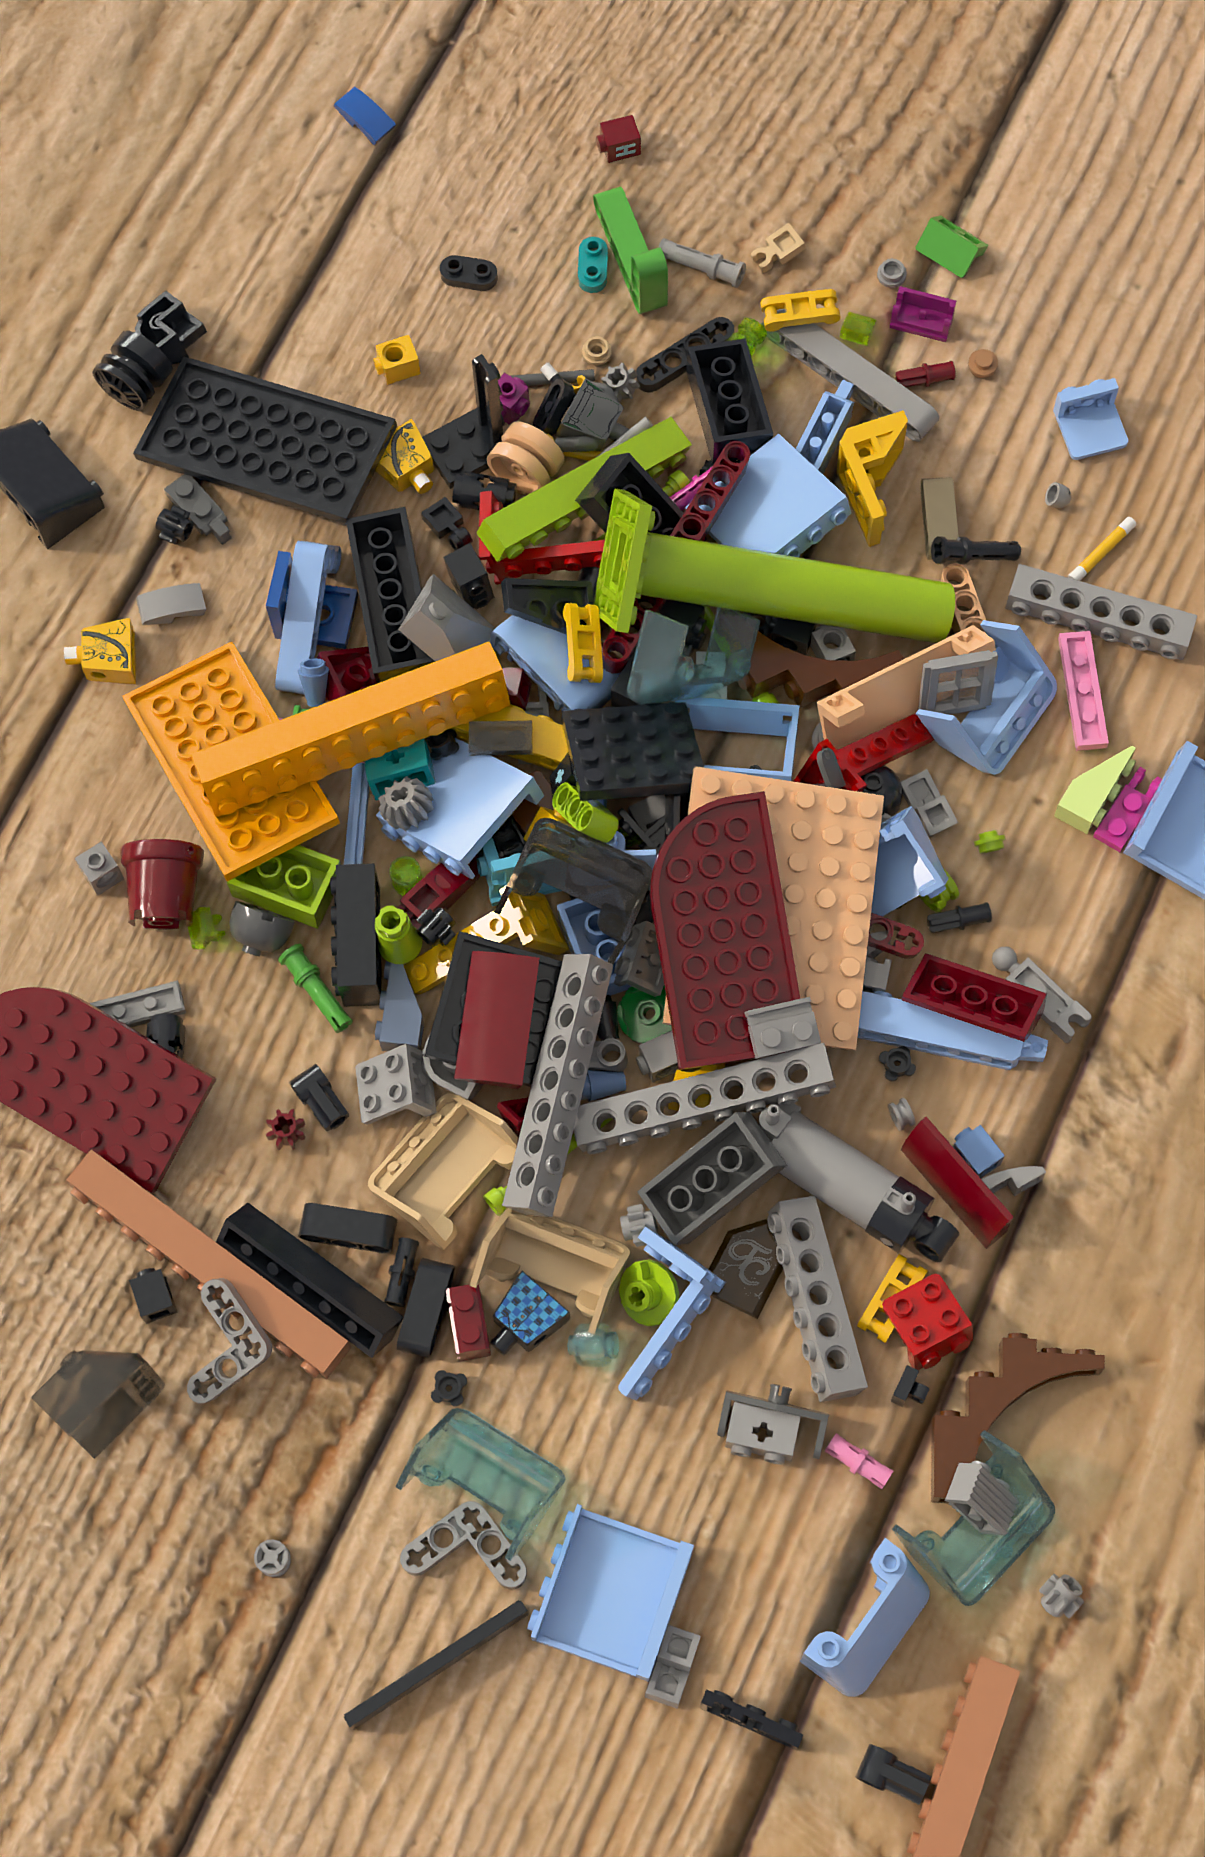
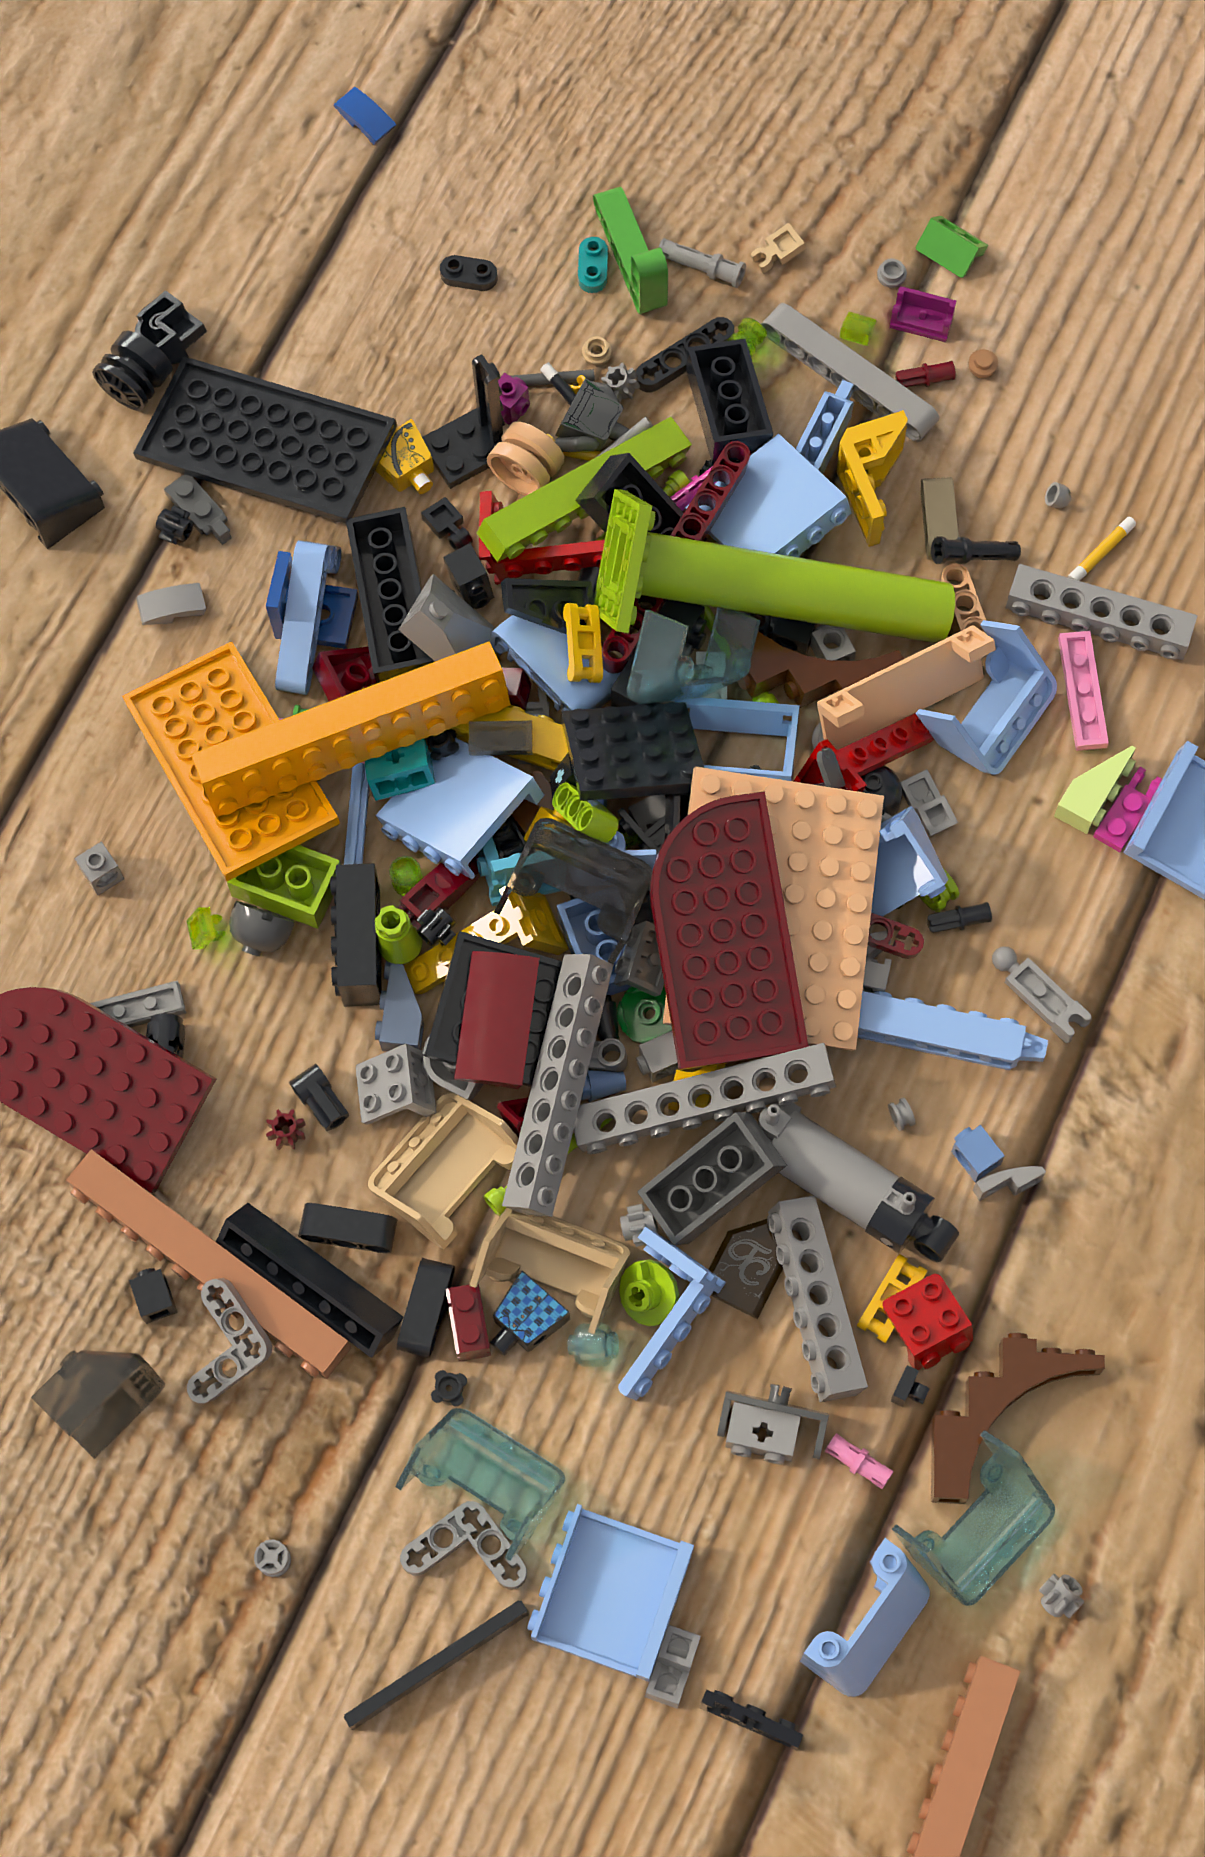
torso [64,618,136,684] -> none
dark red piece [120,839,204,930] -> none
bright green pin [278,944,353,1033] -> none
medium blue cone [298,658,329,707] -> none
yellow brick [373,335,421,385] -> none
light grey gear [378,776,434,832] -> none
black pin [384,1237,419,1307] -> none
black piece [452,471,517,511] -> none
black plate [532,379,575,436] -> none
dark red brick [596,115,641,163] -> none
light grey plate [744,997,821,1059] -> none
yellow plate [760,289,841,332] -> none
black piece [855,1744,932,1805] -> none
black plate [879,1046,916,1081] -> none
dark red slope [901,1117,1014,1249] -> none
dark red slope [902,953,1047,1042] -> none
light grey piece [918,650,998,715] -> none
light grey brick [945,1461,1019,1536] -> none
lime plate [974,830,1006,854] -> none
light blue bracket [1053,378,1128,460] -> none

